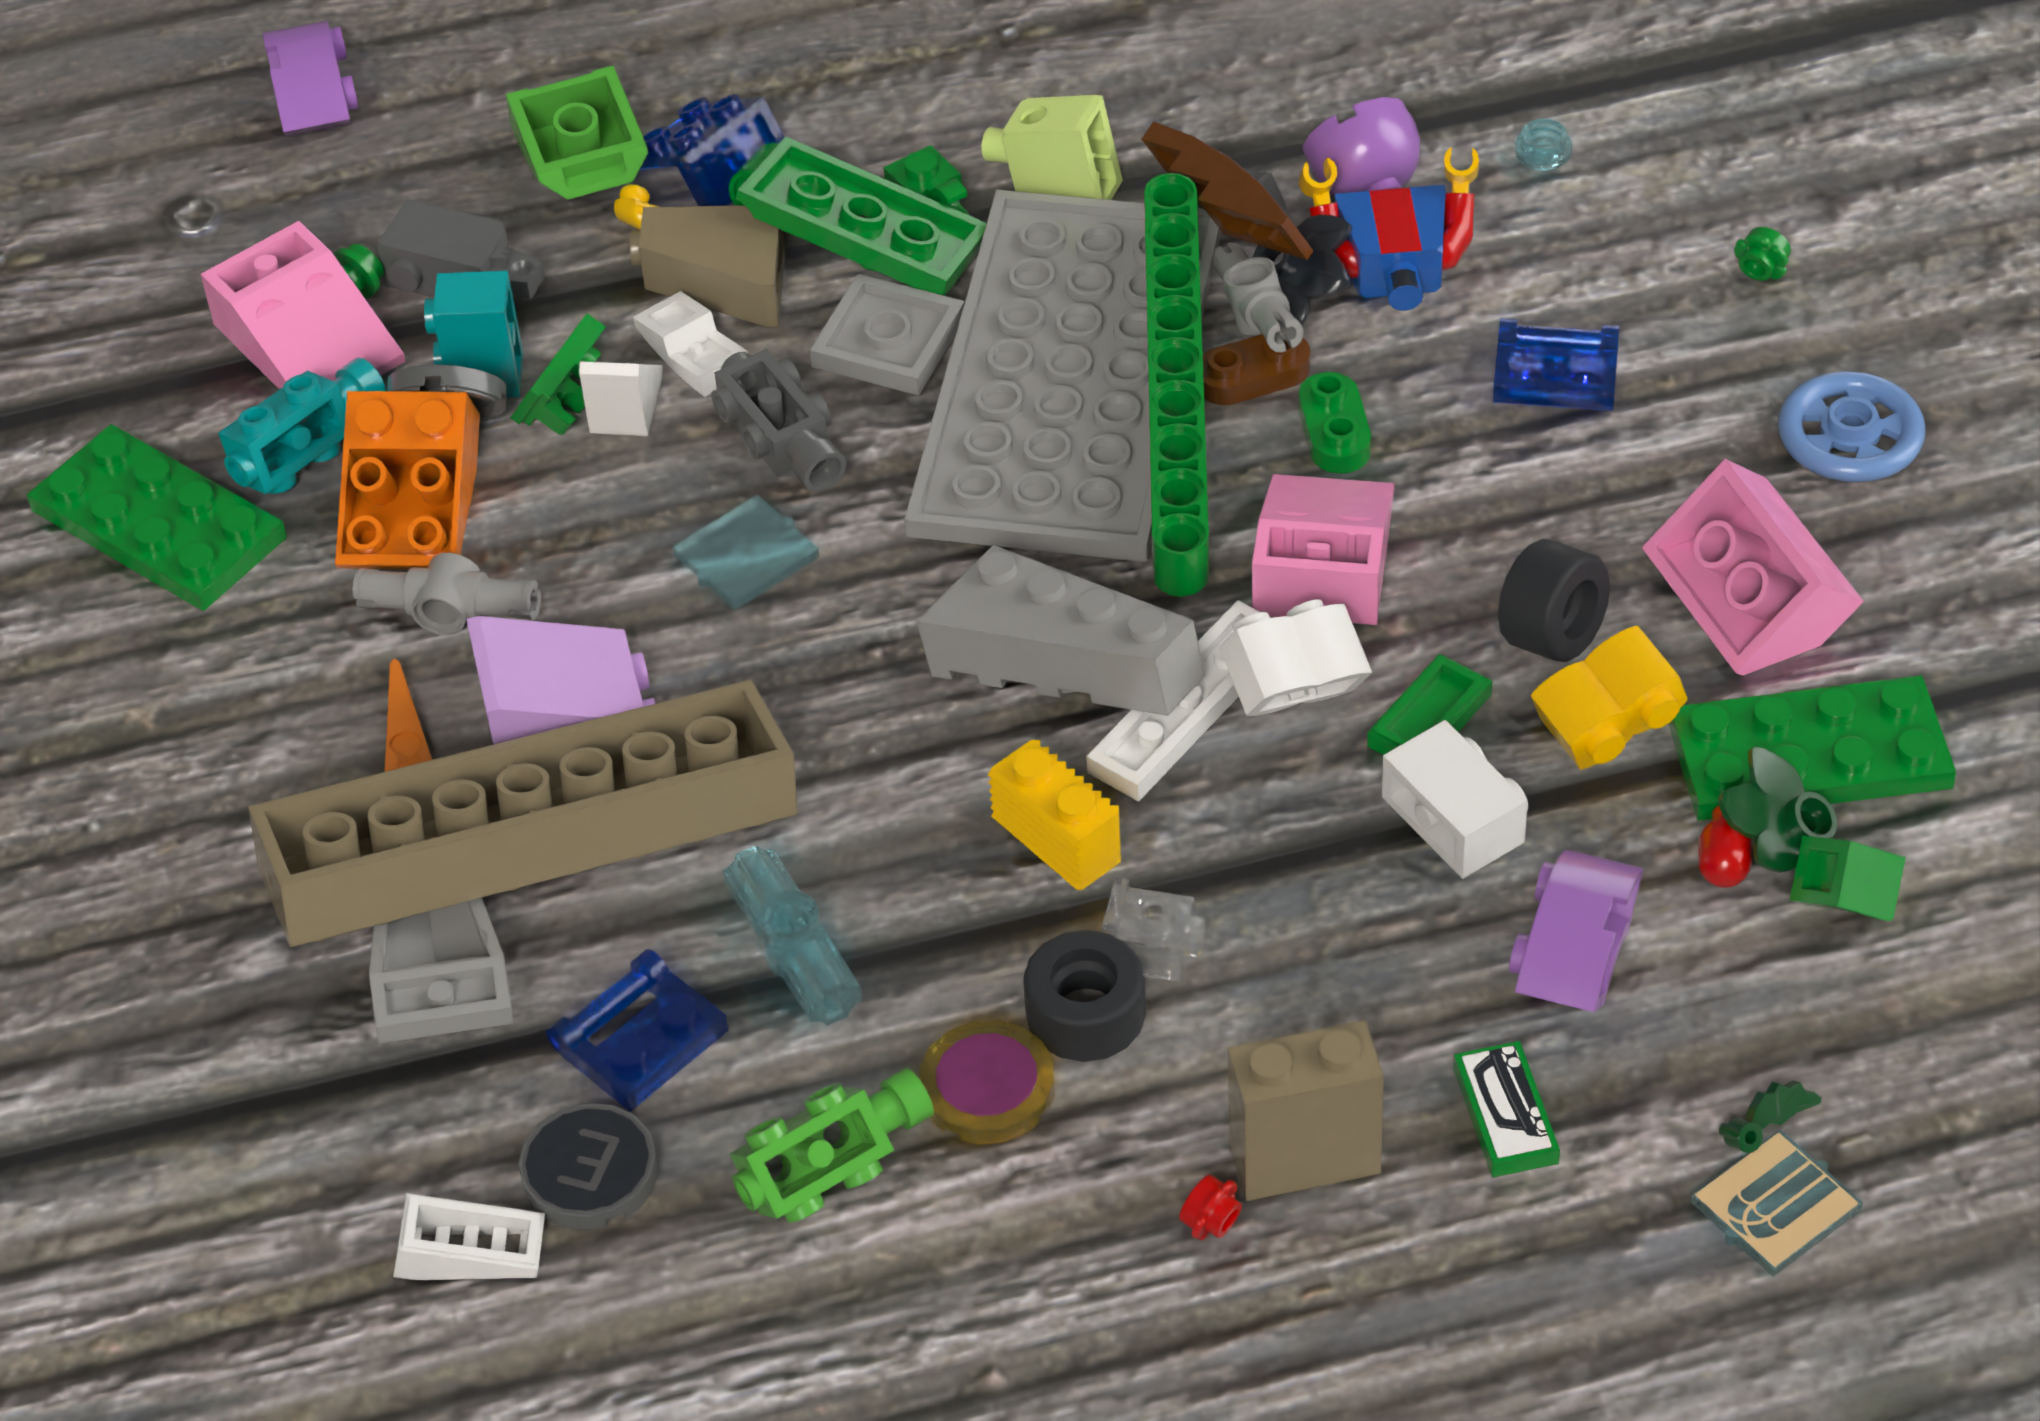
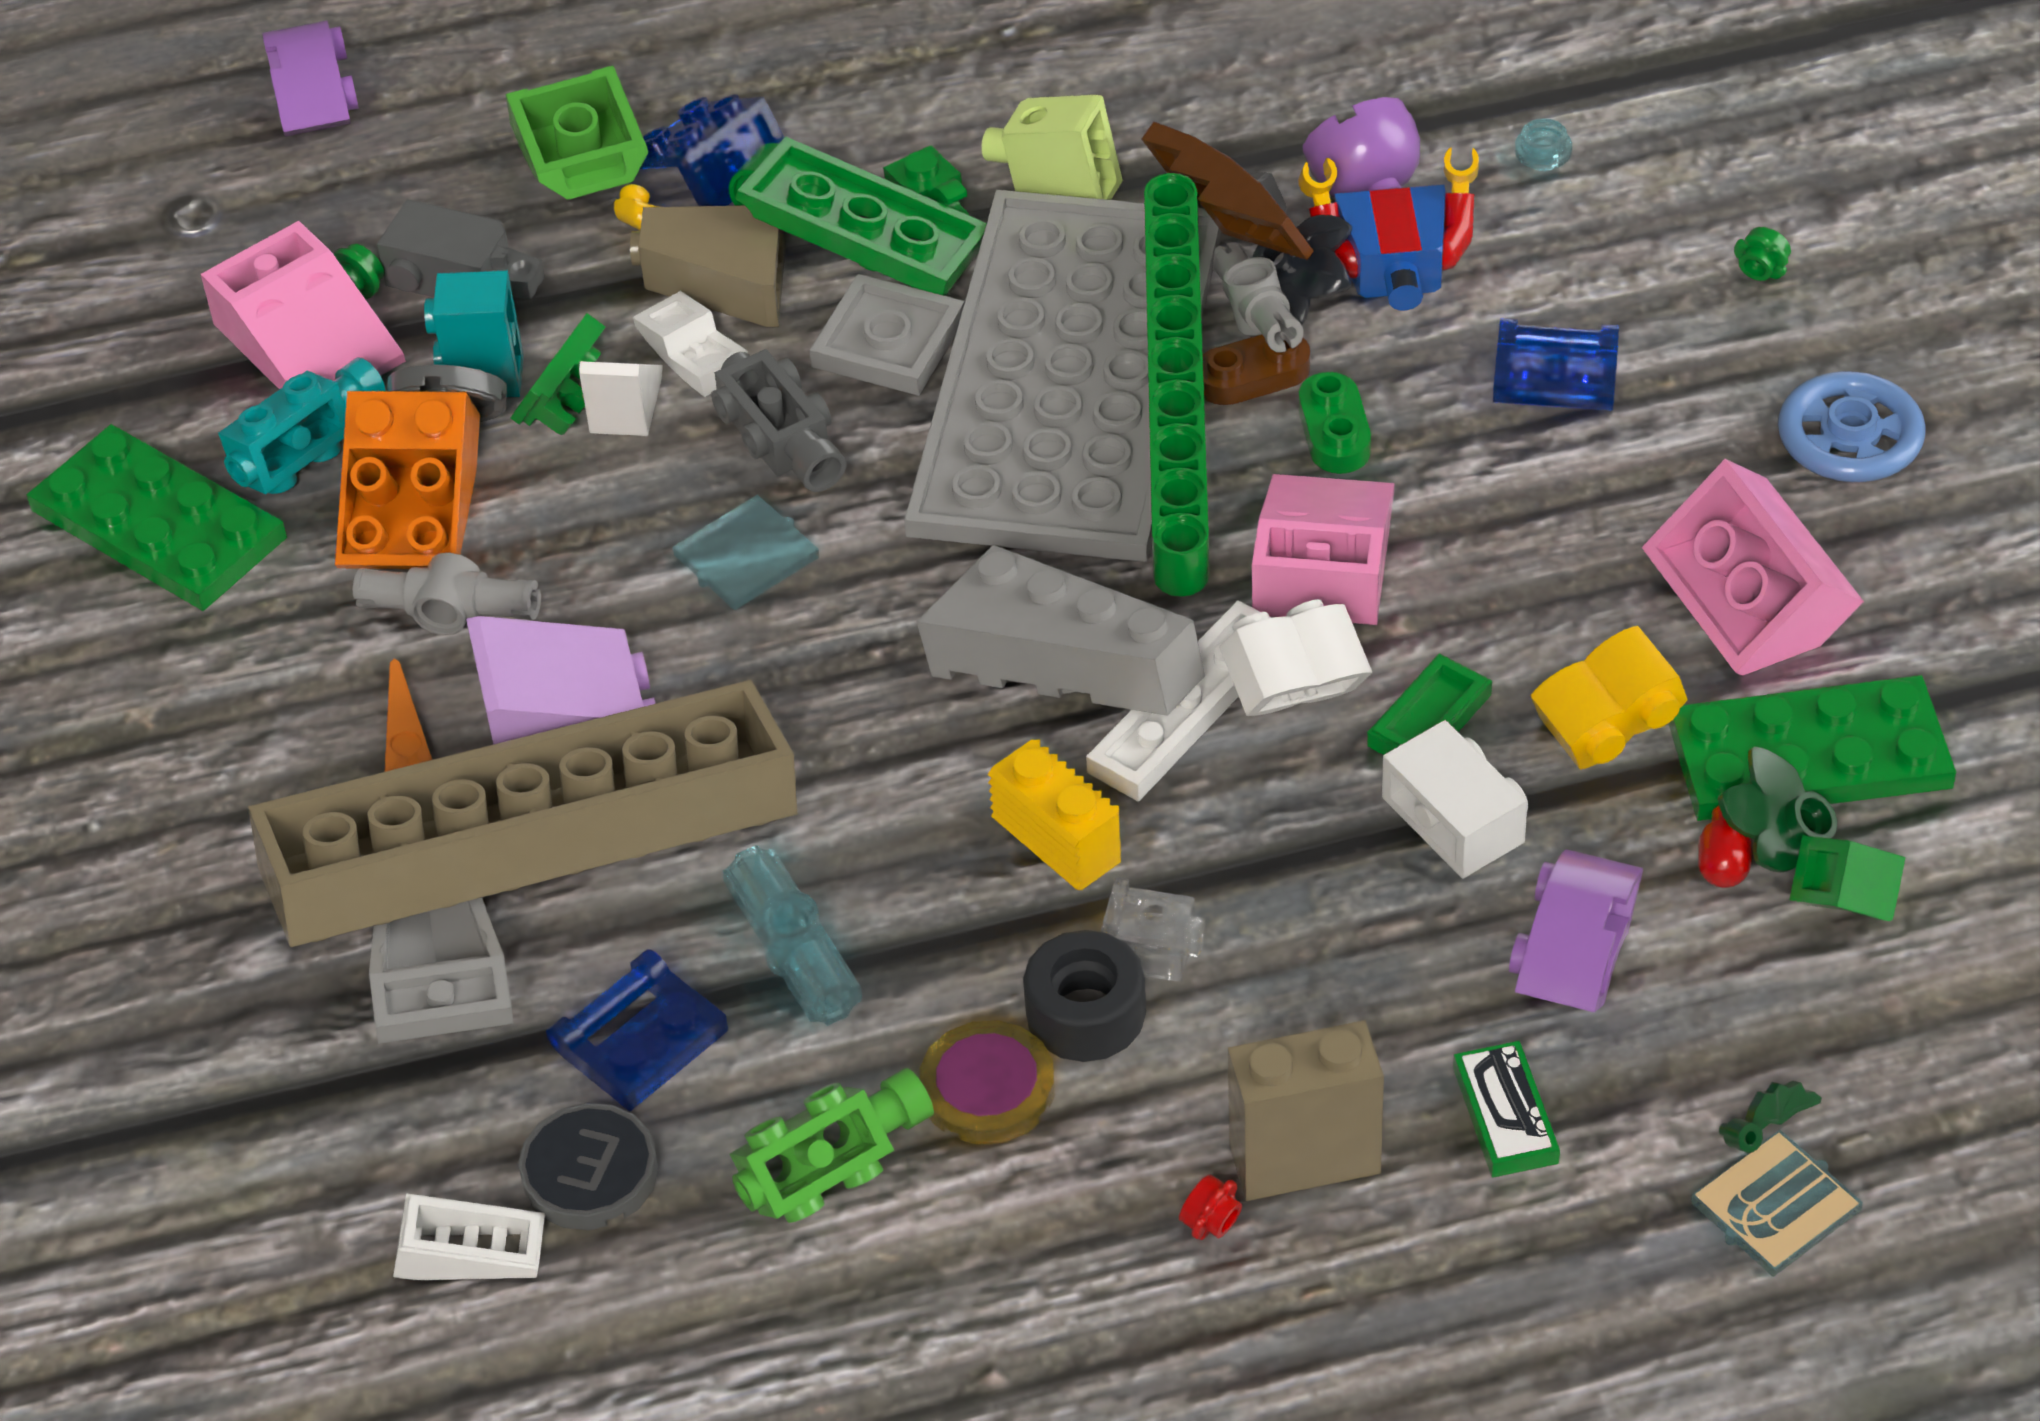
black tyre [1498,539,1610,662] -> none

